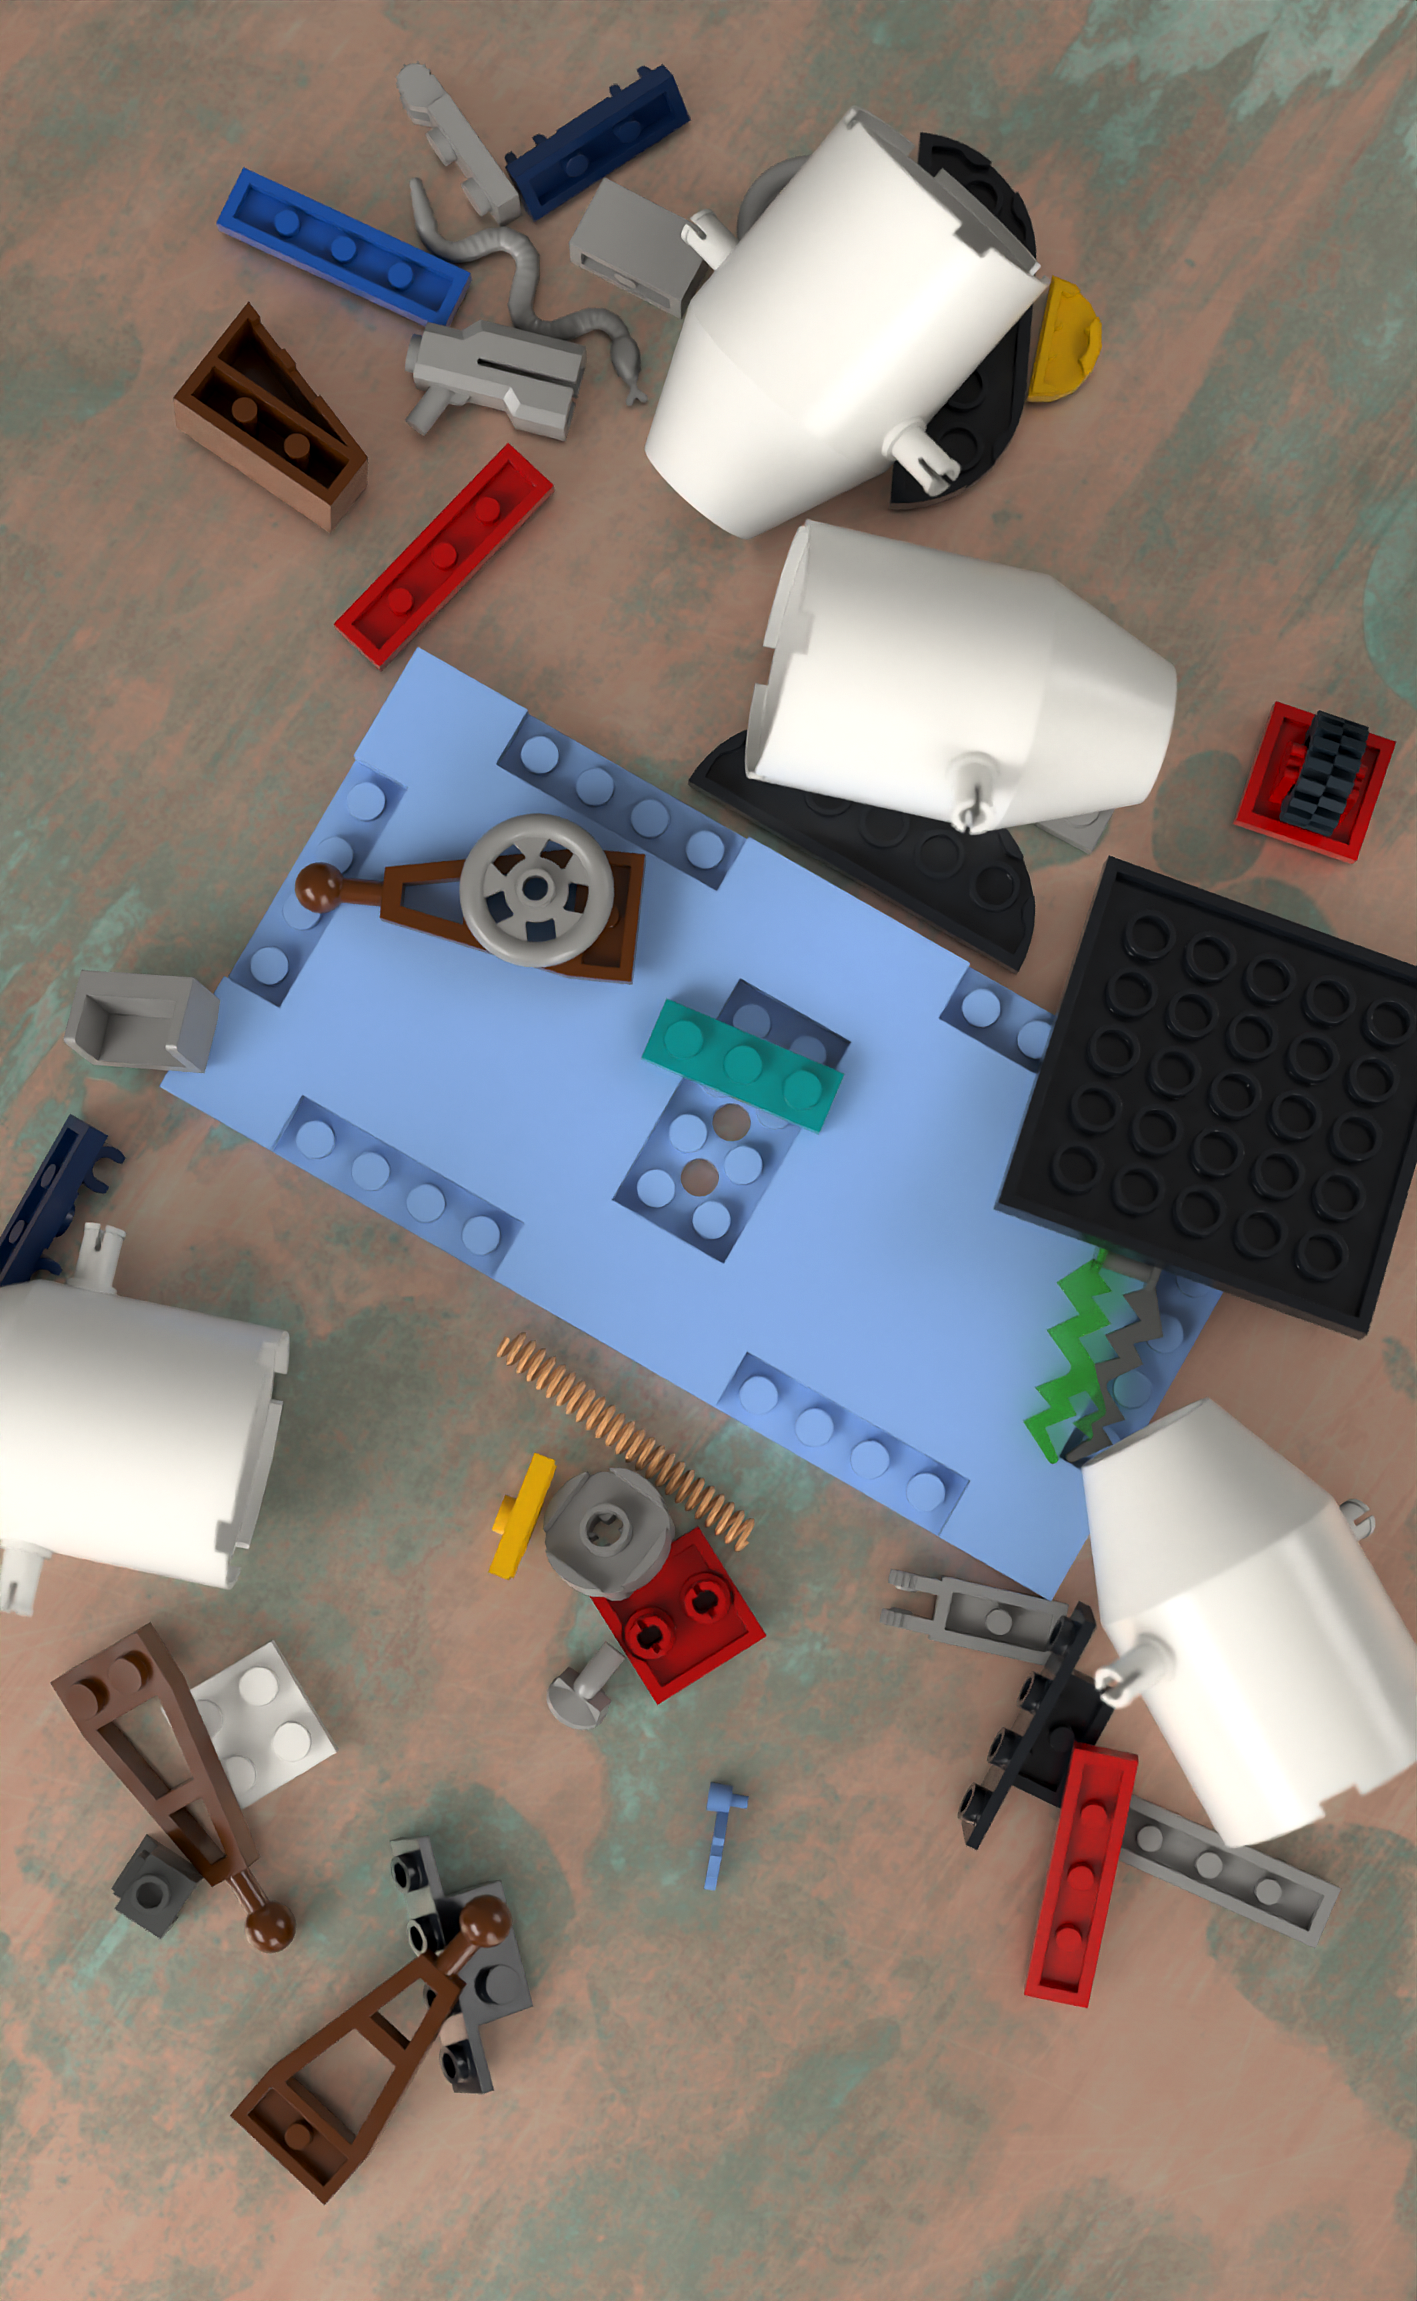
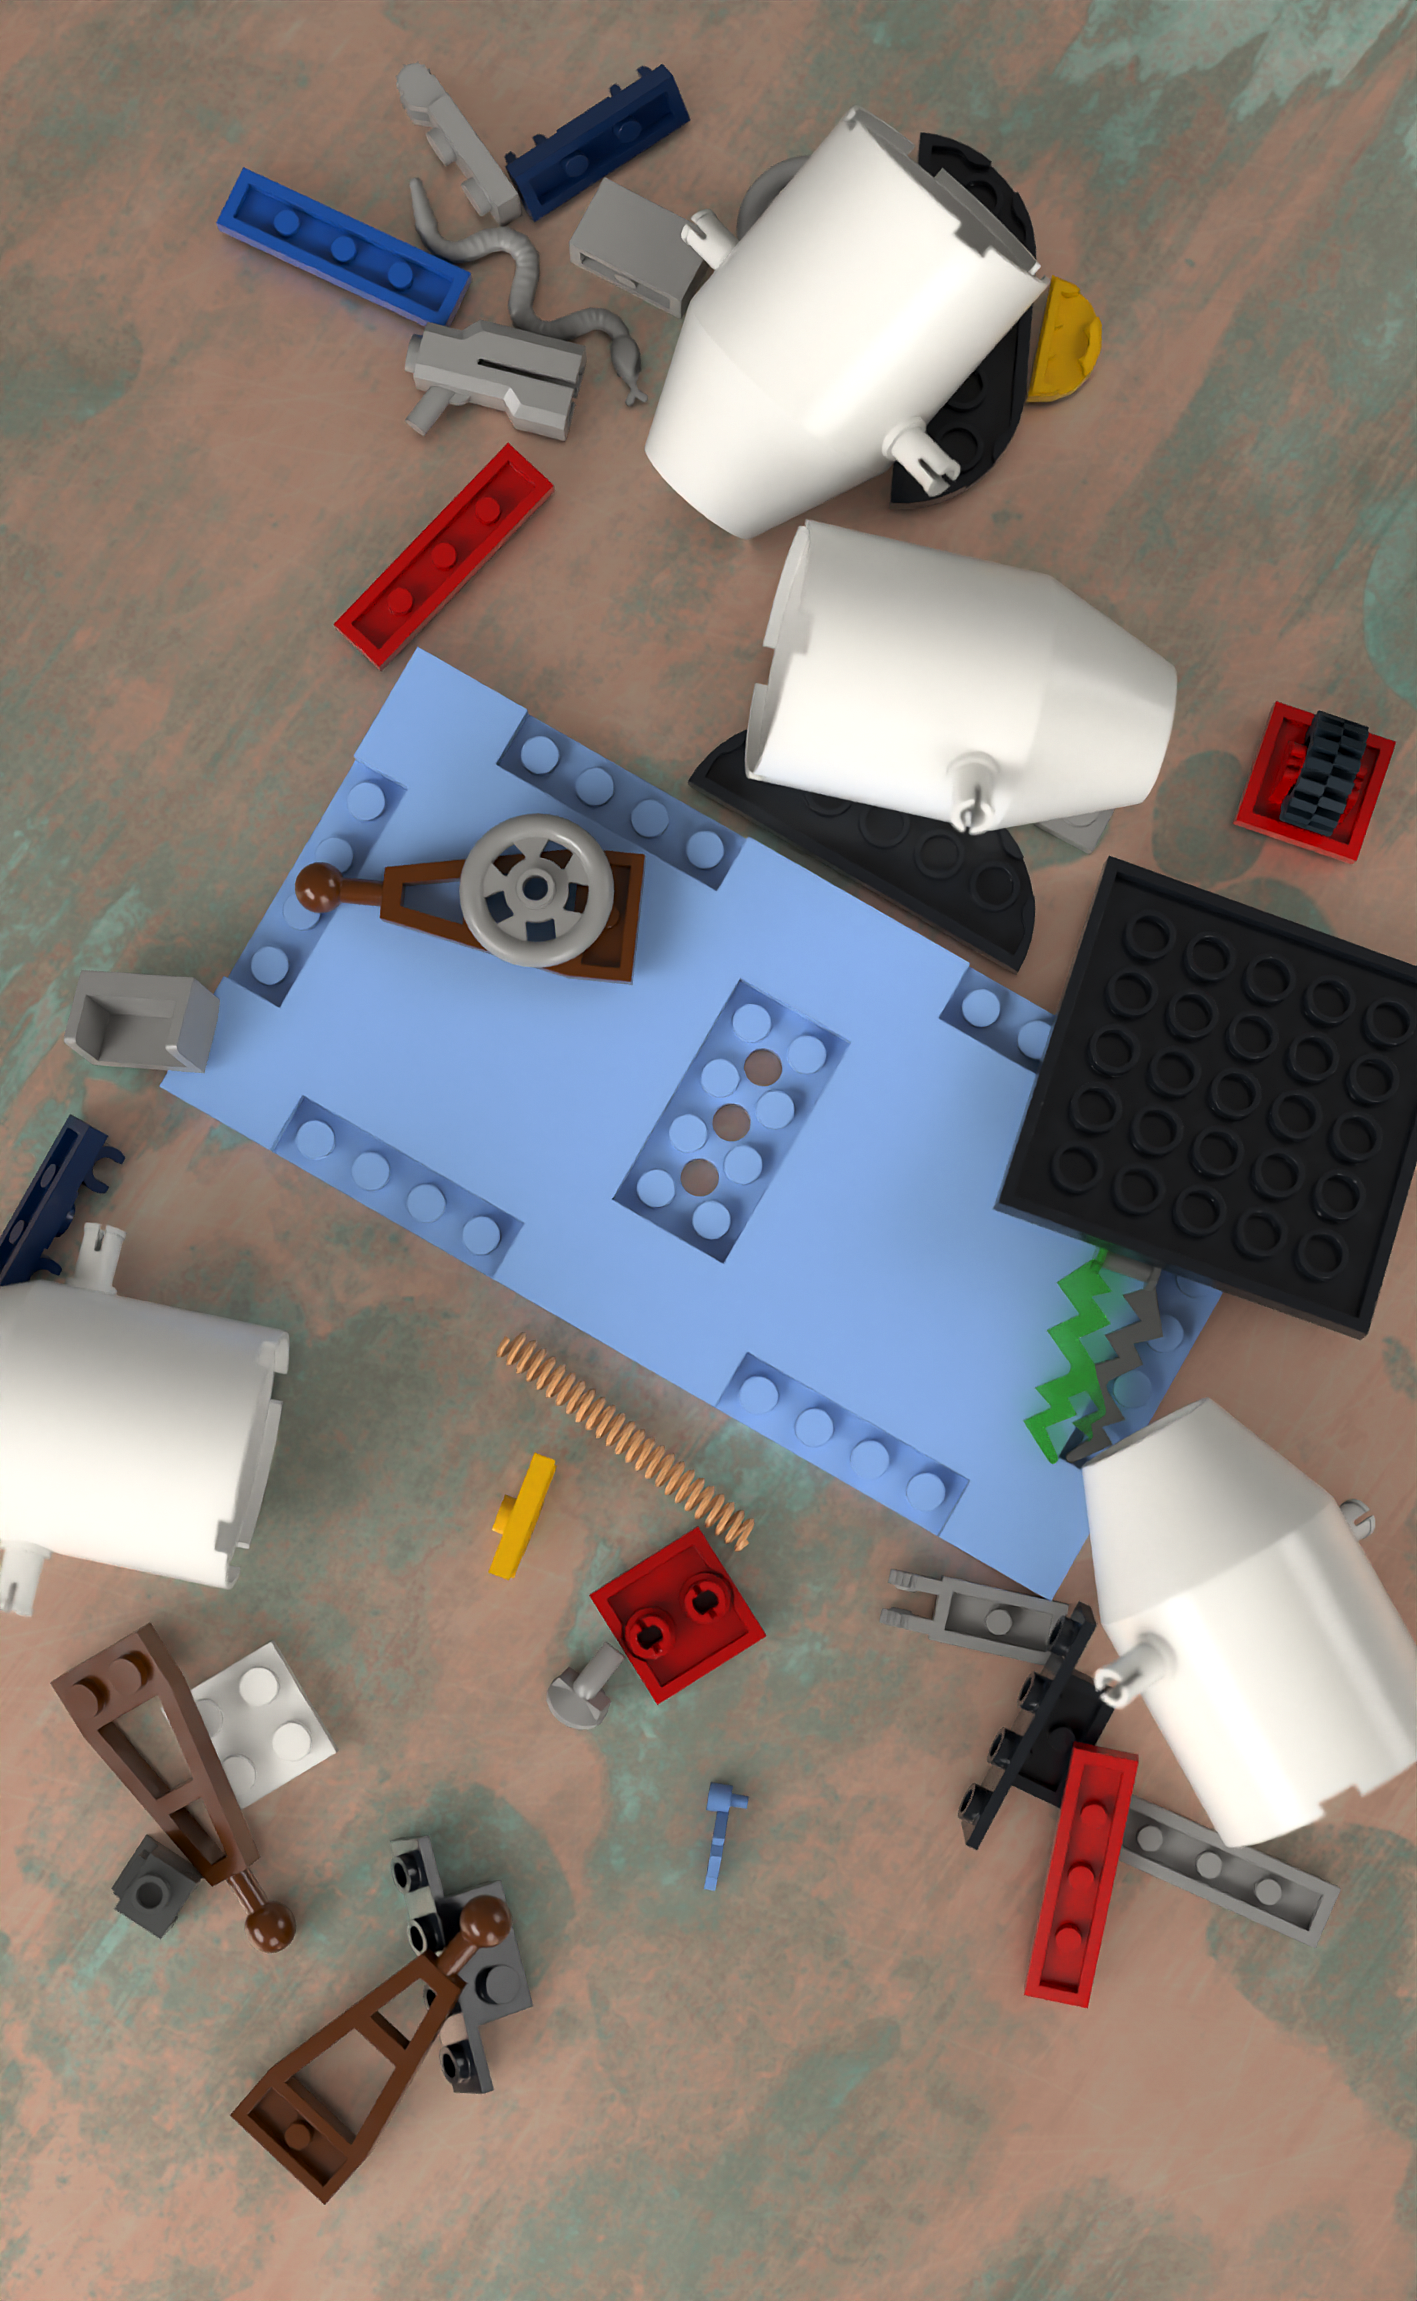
reddish brown wedge [173,301,368,534] -> none
light grey plate [543,1468,676,1601] -> none
teal plate [641,998,844,1135] -> none

